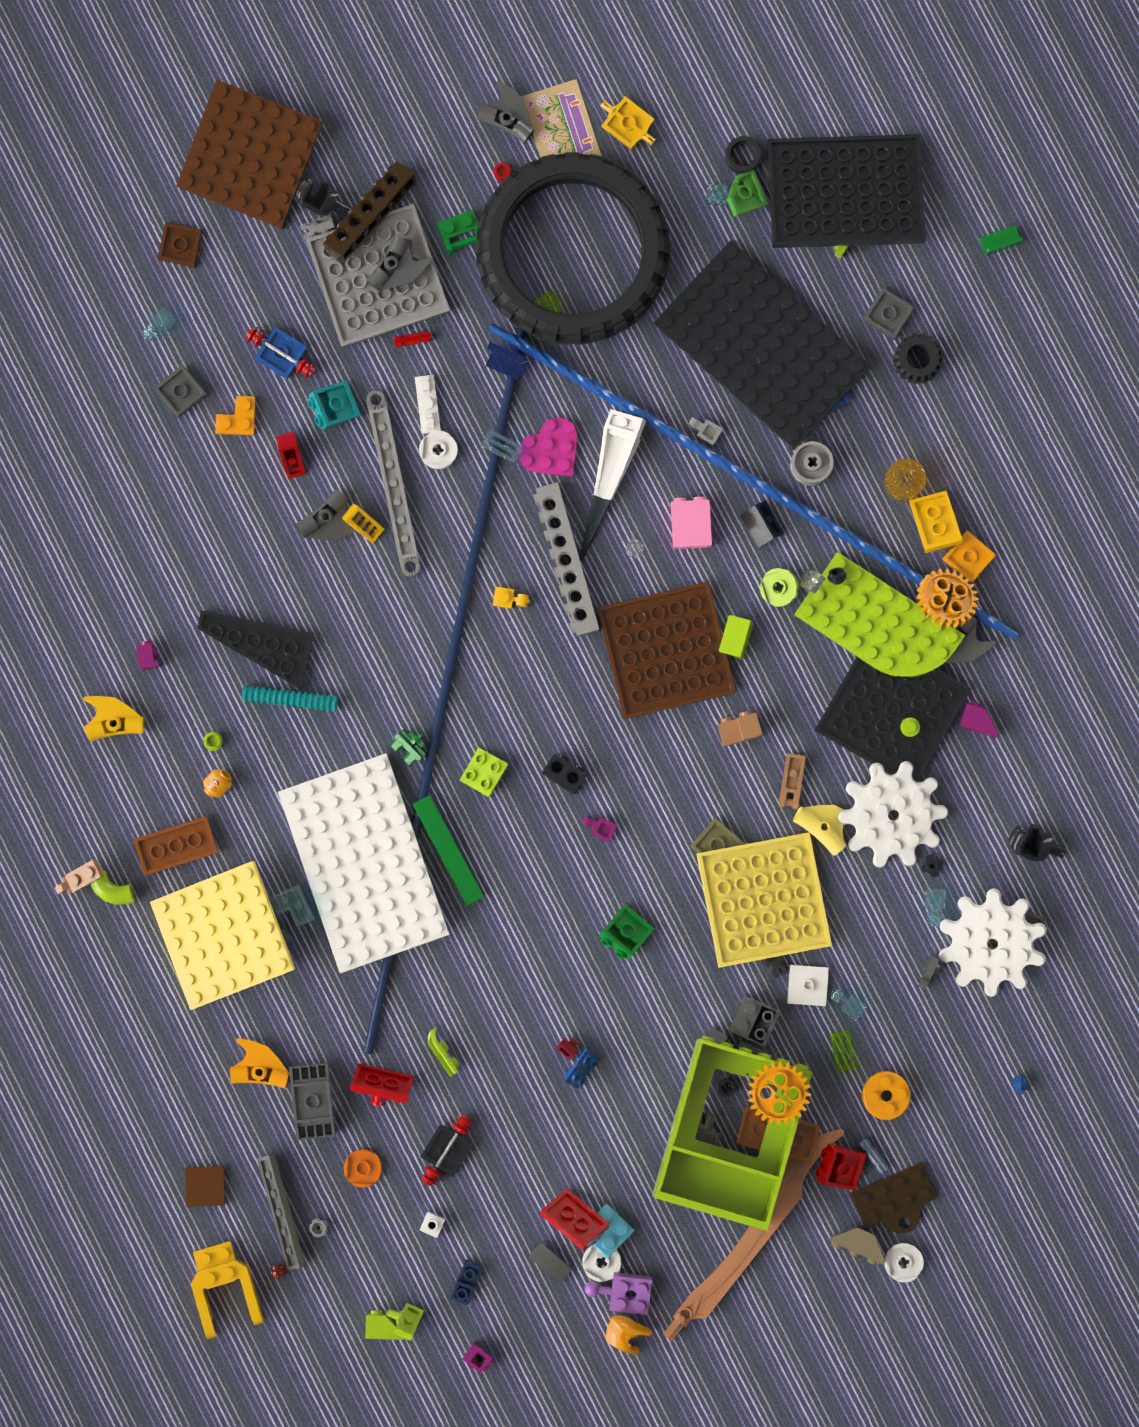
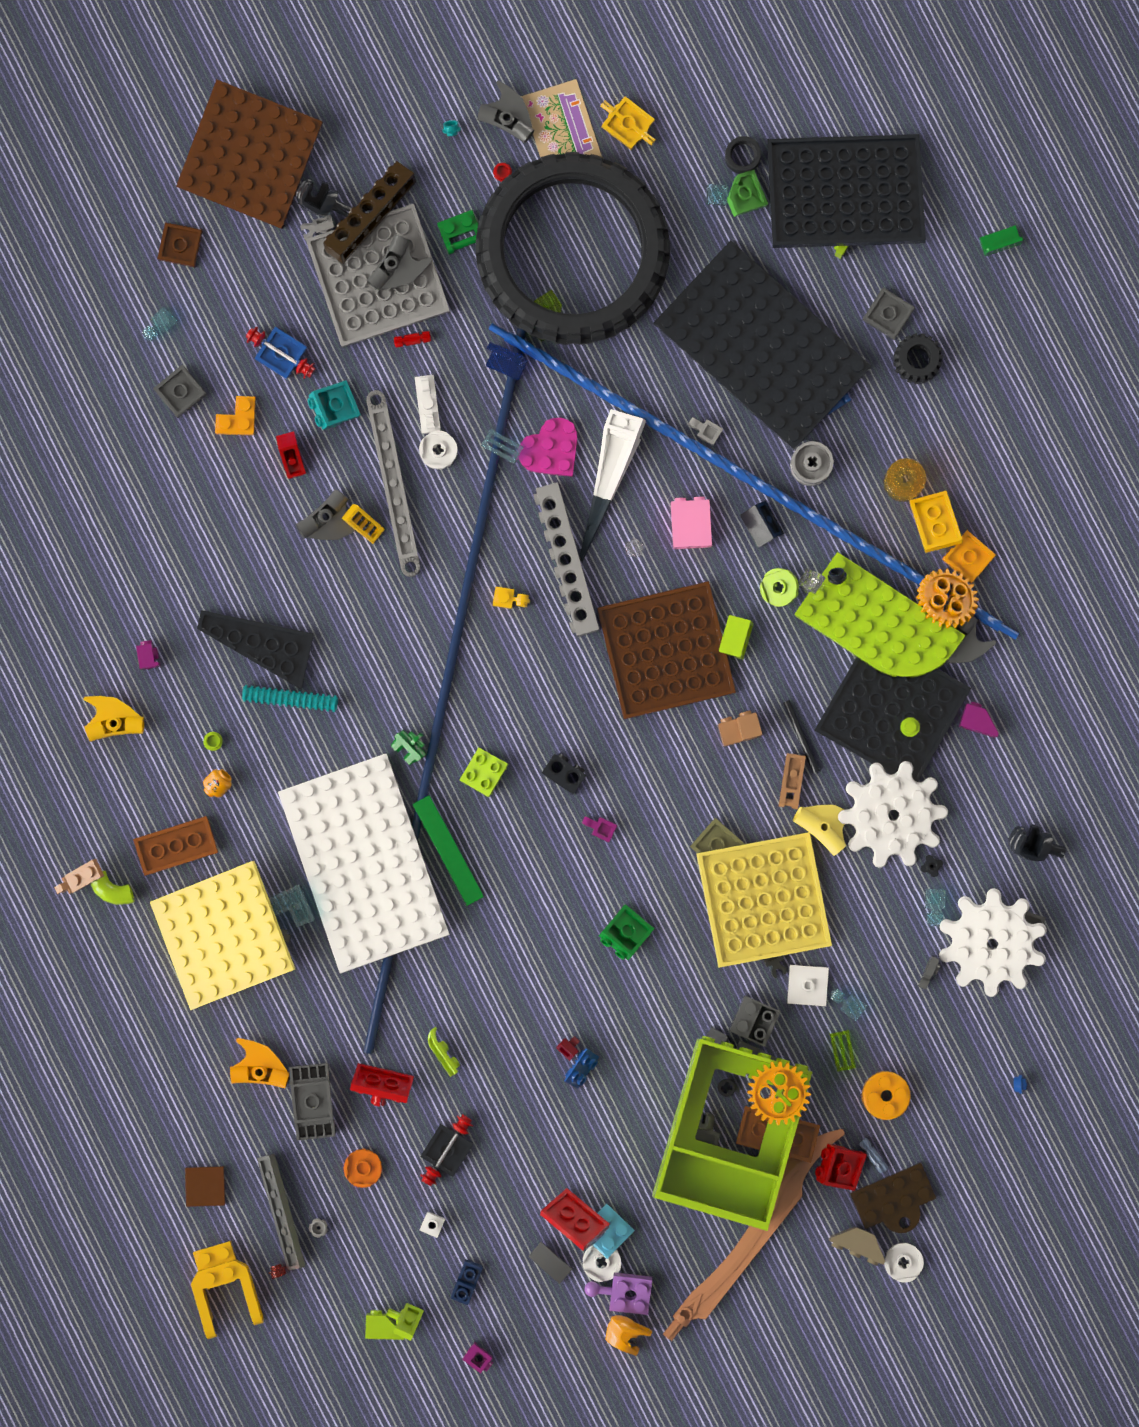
none -> teal plate [442,120,461,136]
none -> black bar [783,700,820,773]

